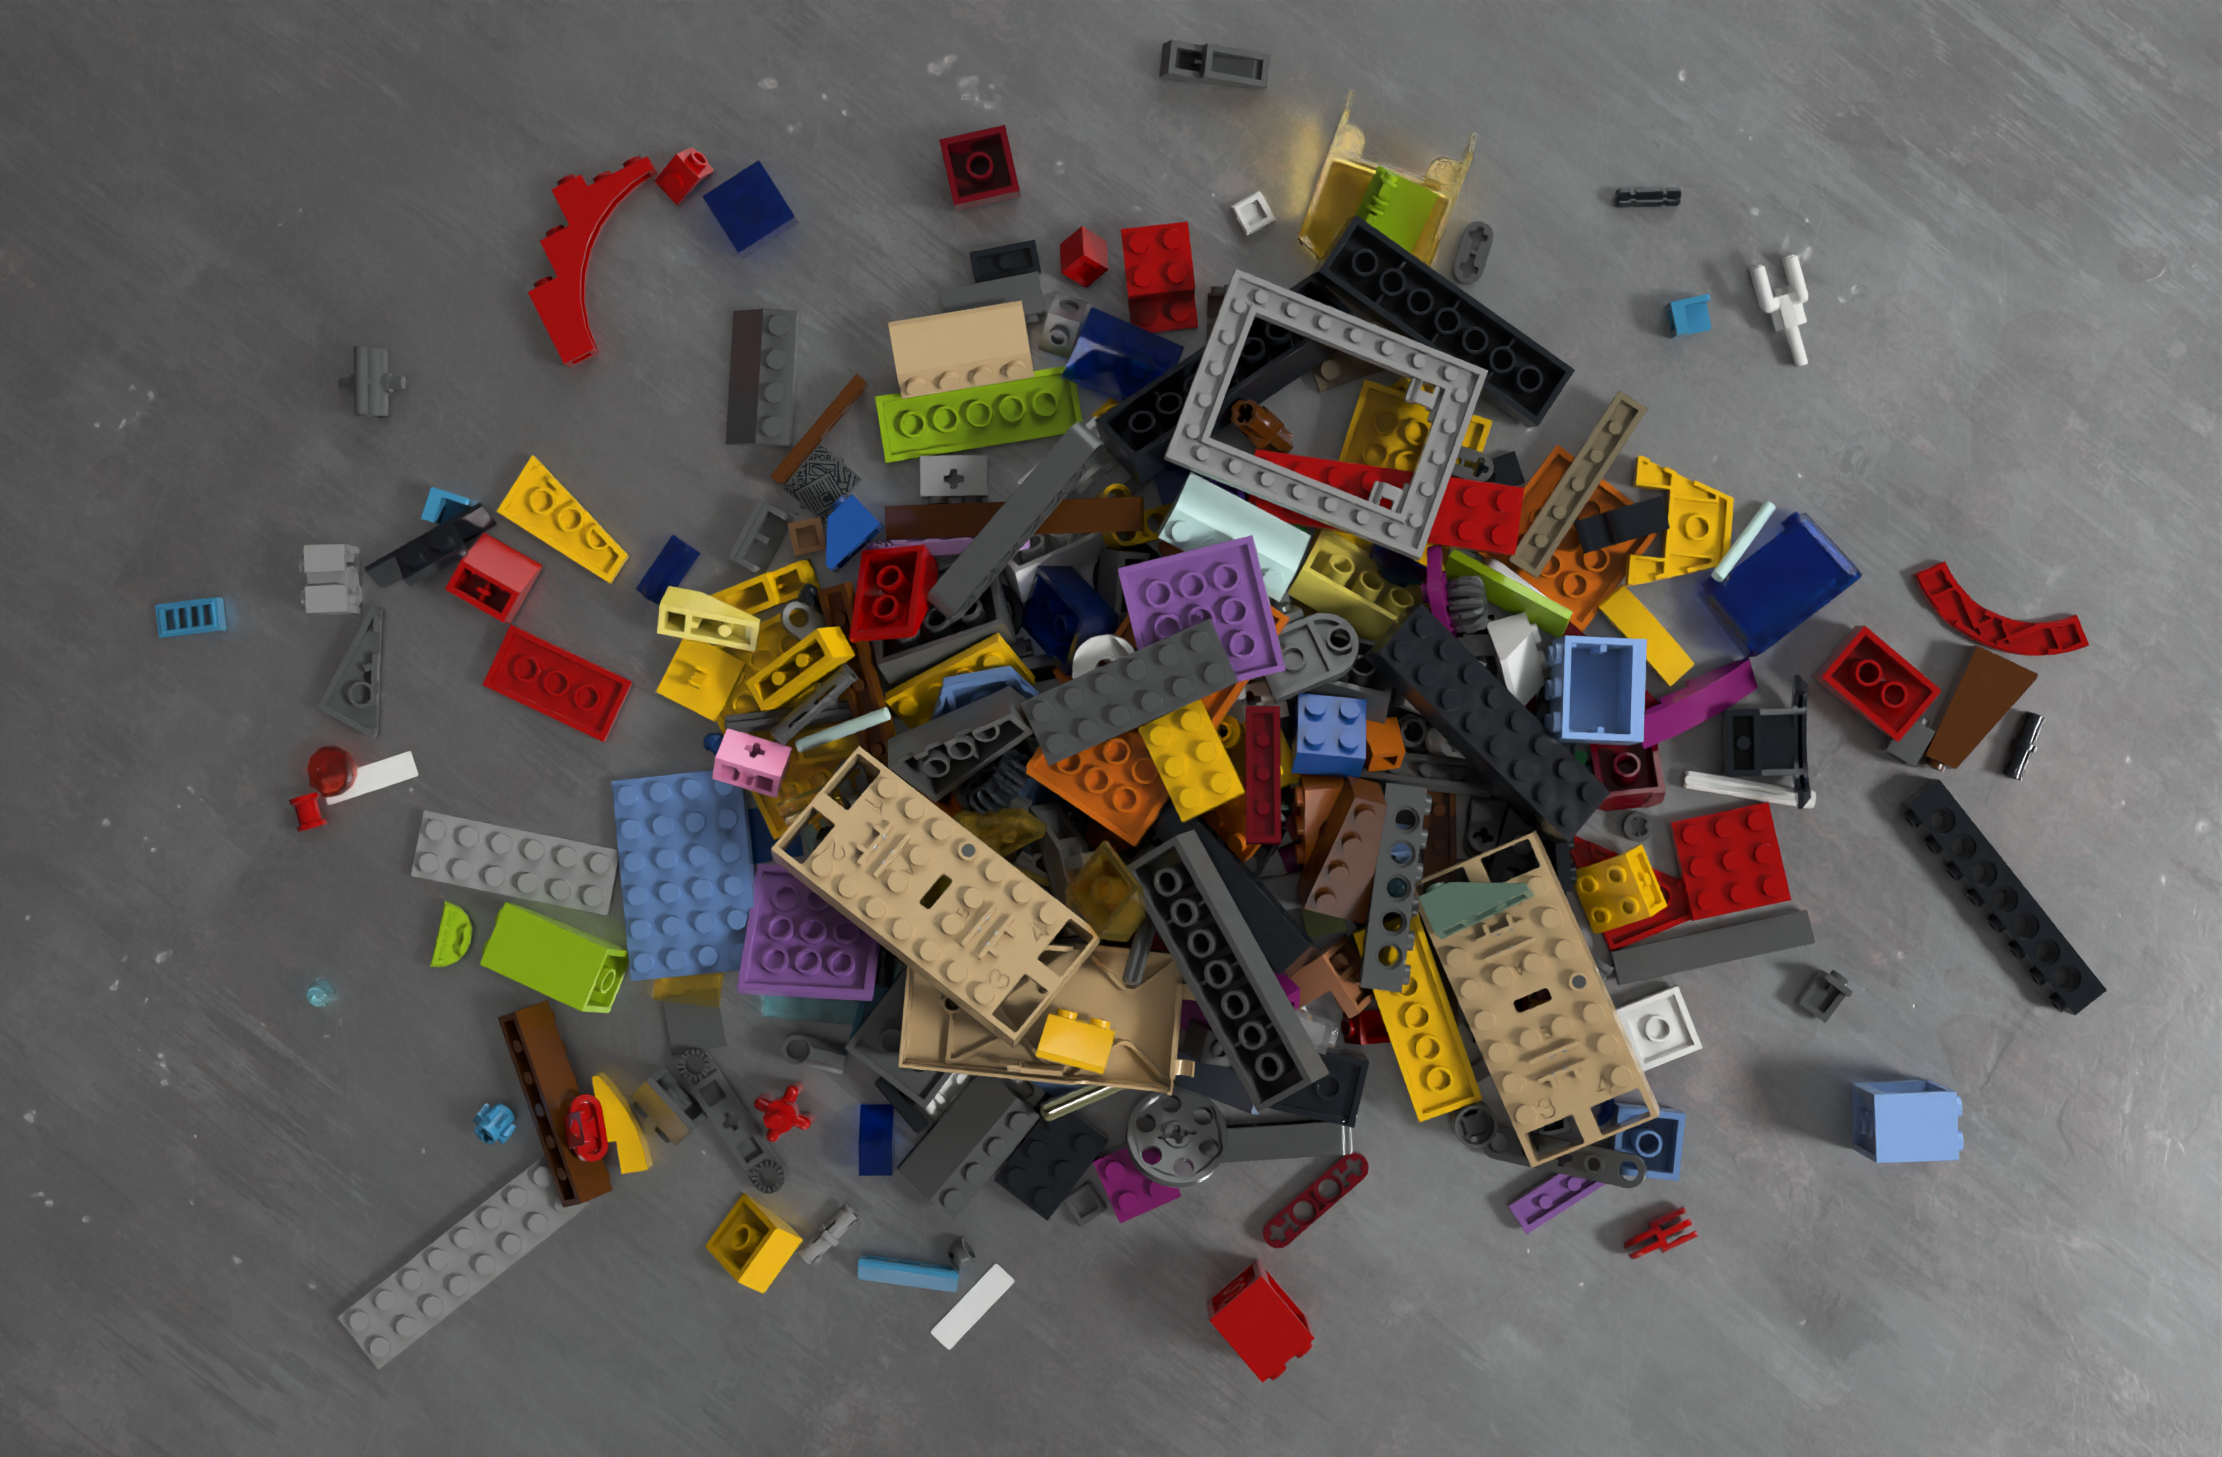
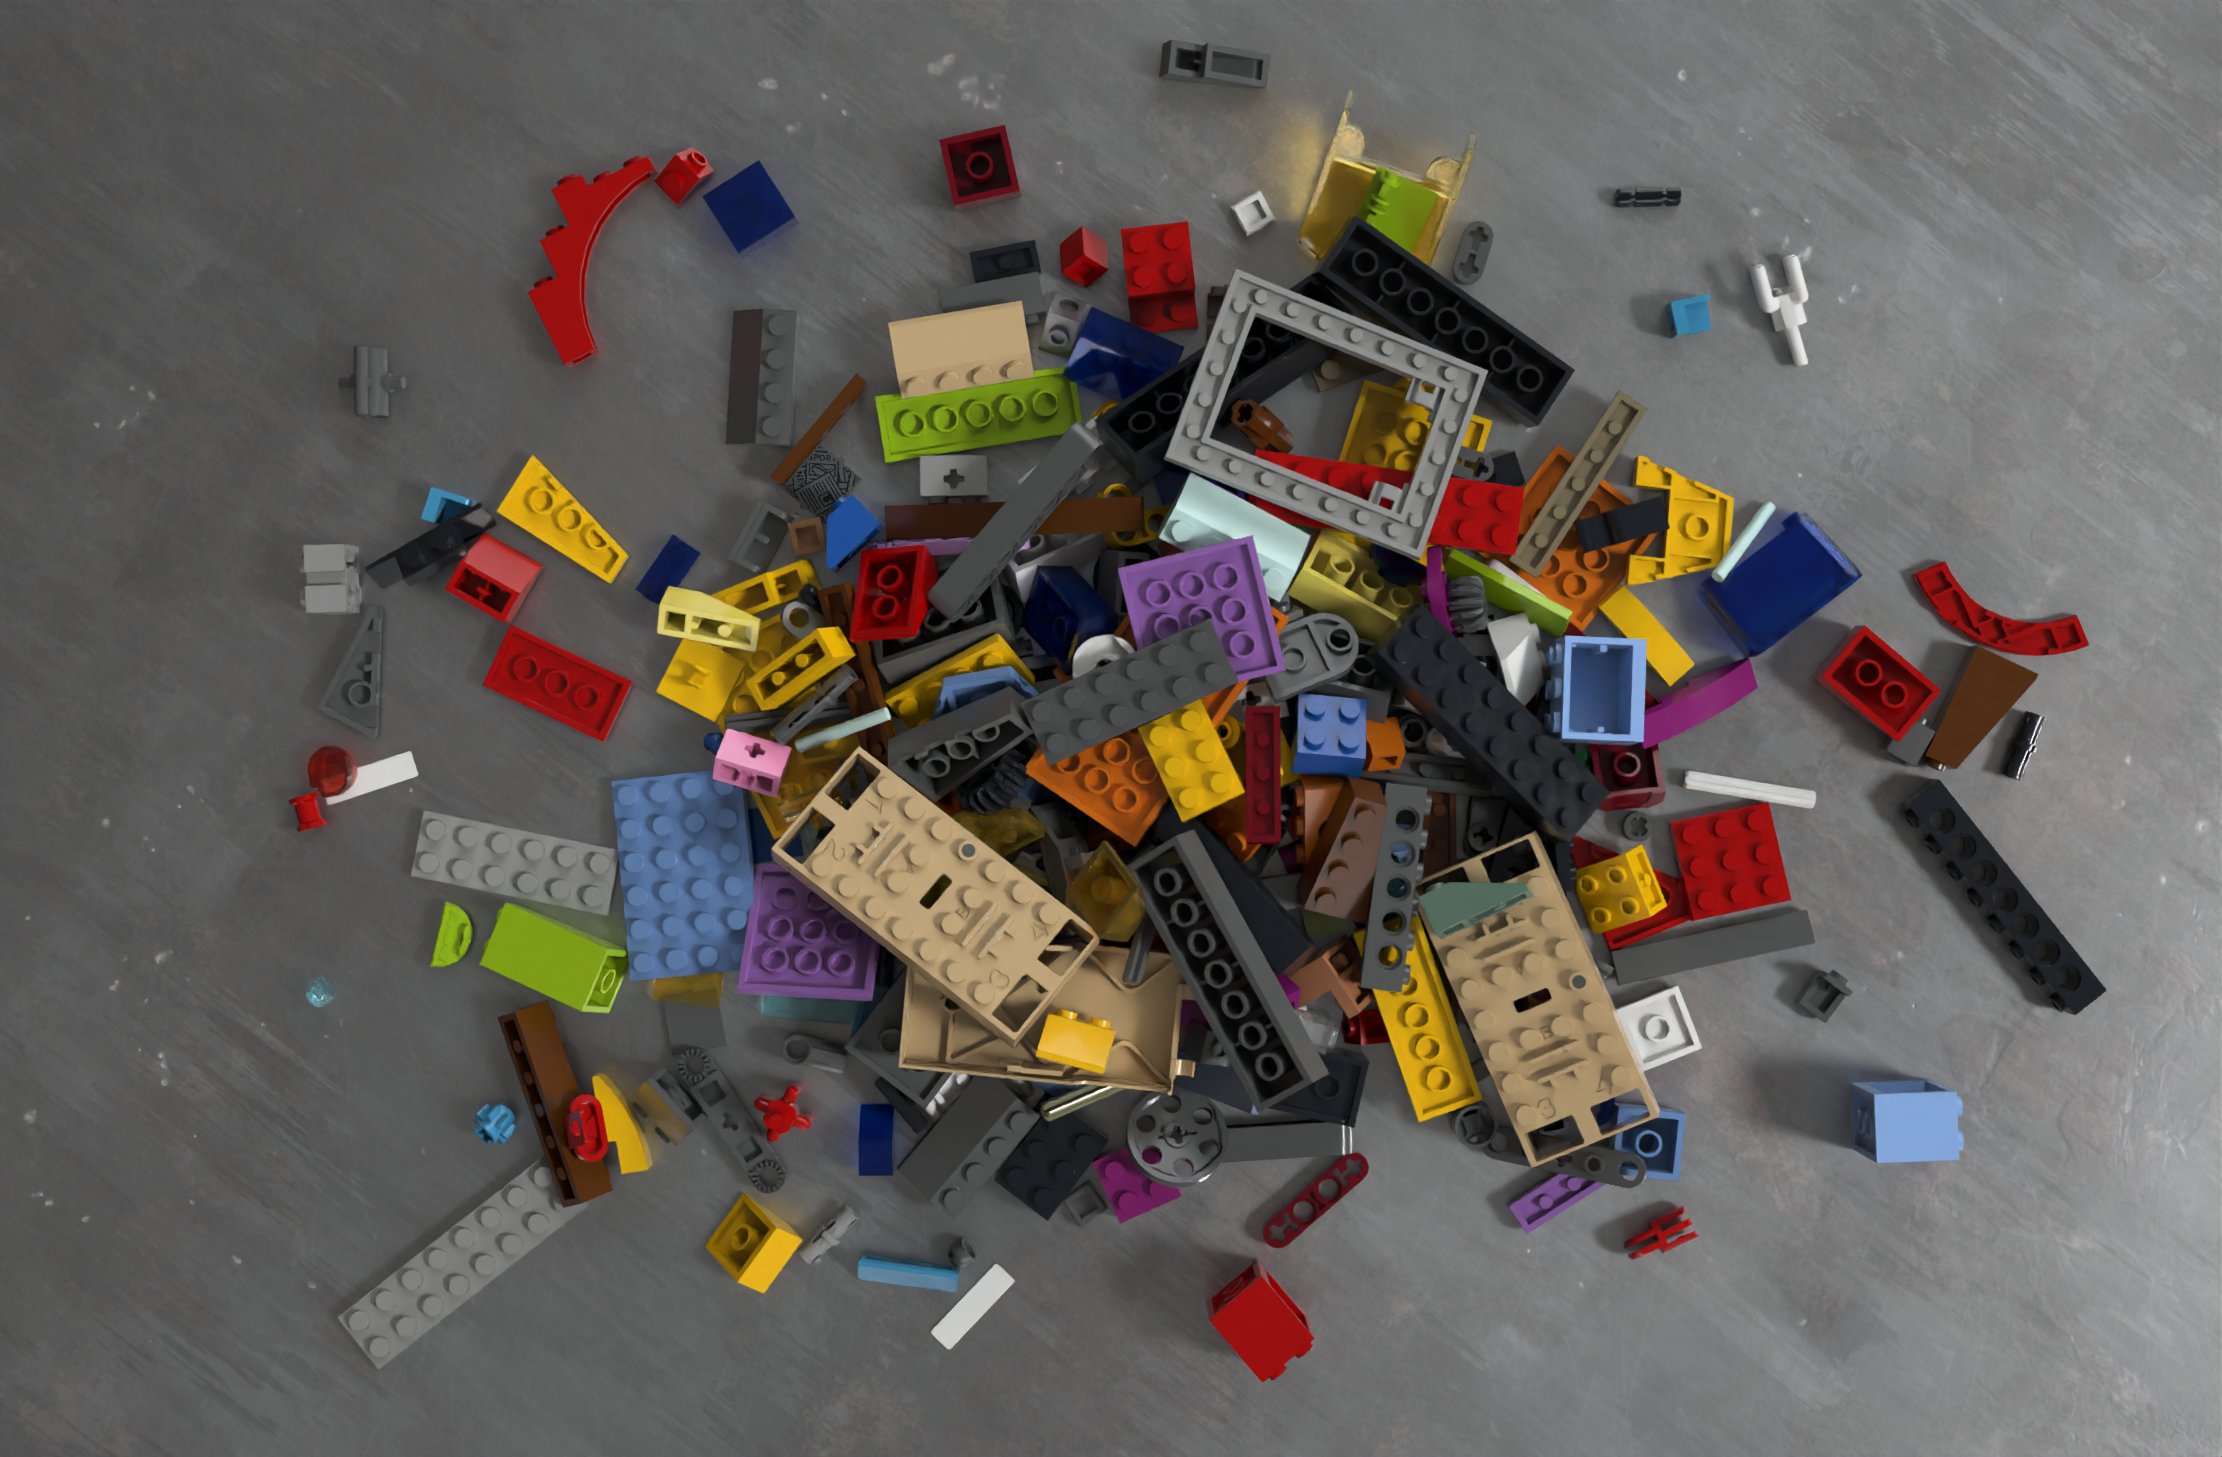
dark azure slope [155,597,227,638] -> none
black piece [1723,674,1811,809] -> none

